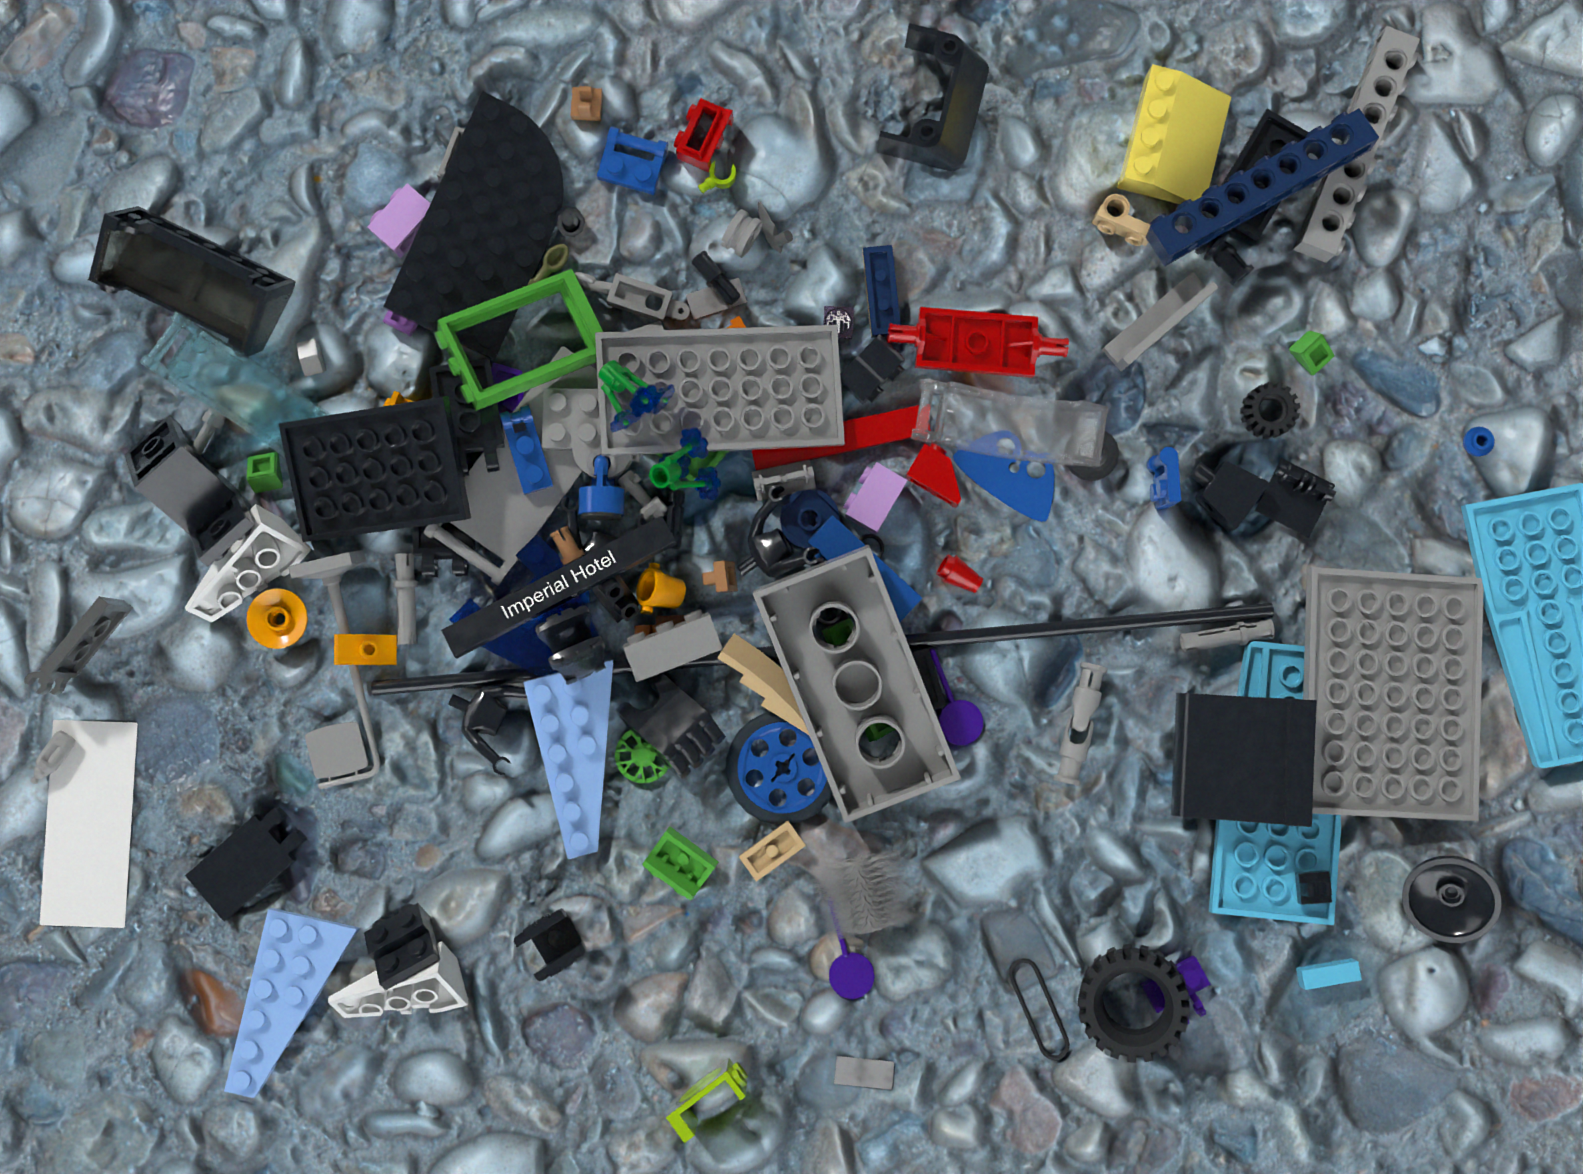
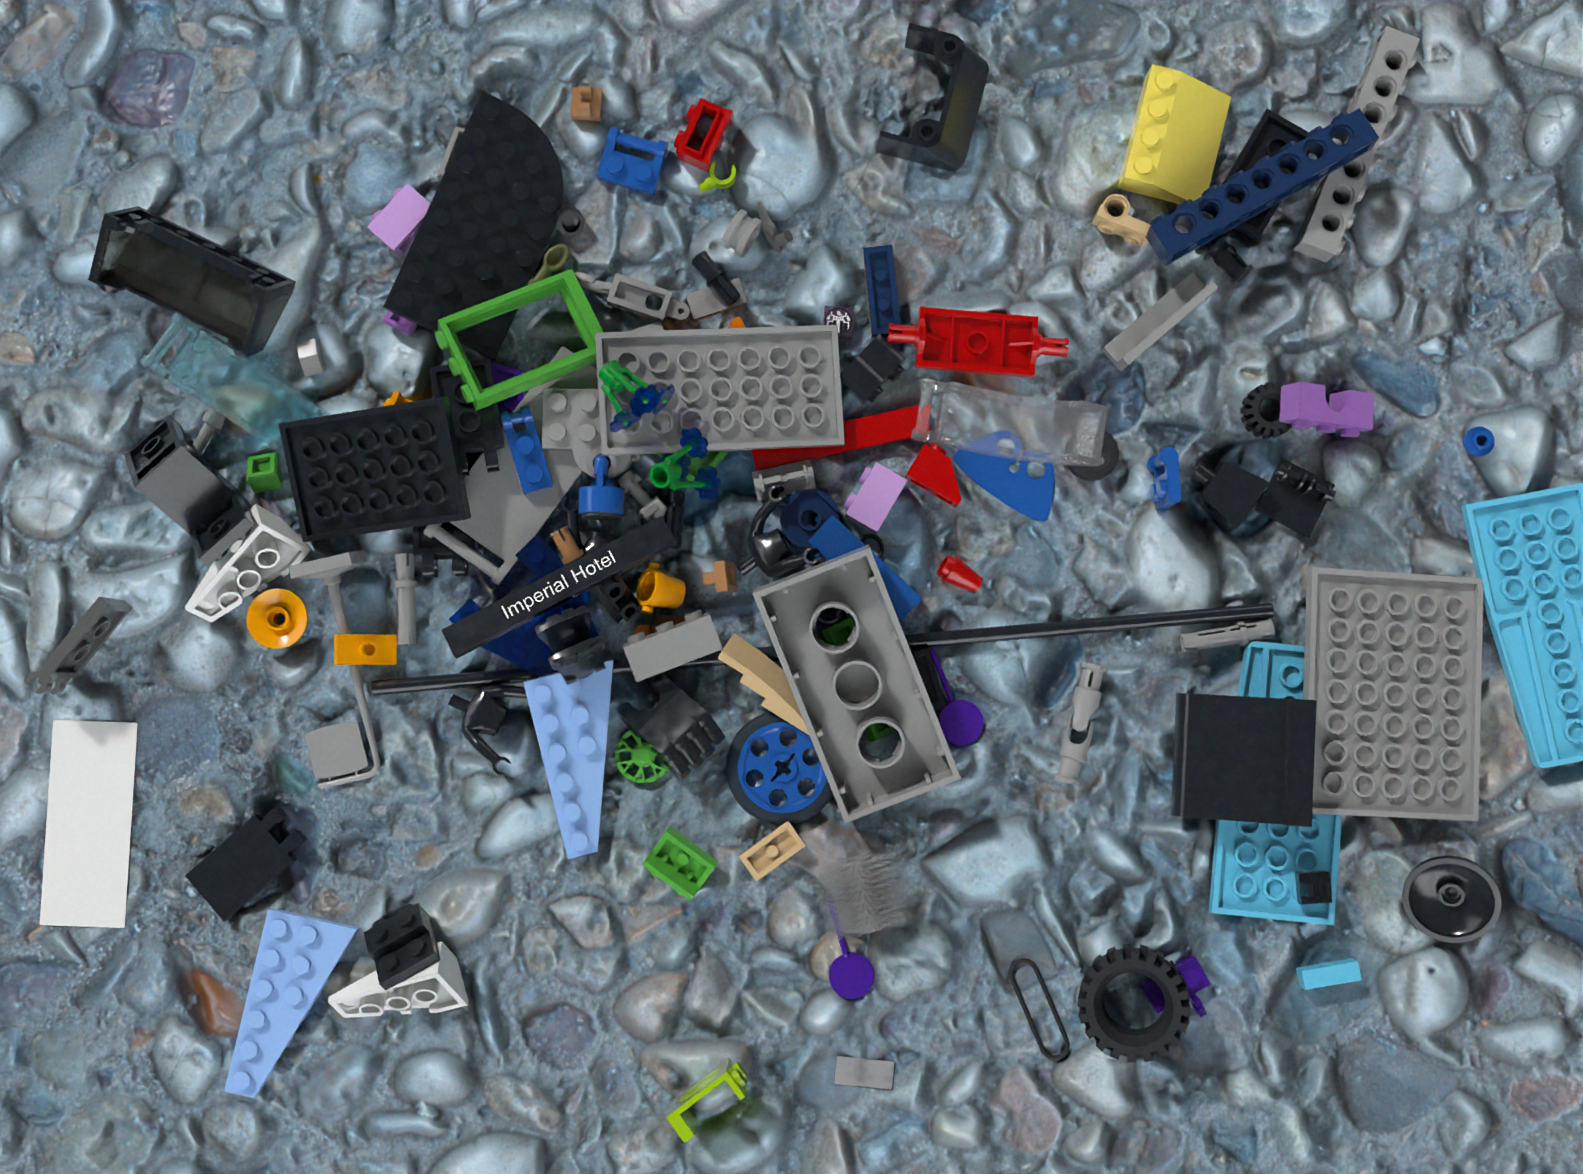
light grey piece [31,730,76,784] -> none
black piece [514,908,587,981] -> none
bright green slope [1289,331,1335,376] -> none
none -> medium lavender arch [1279,381,1374,437]

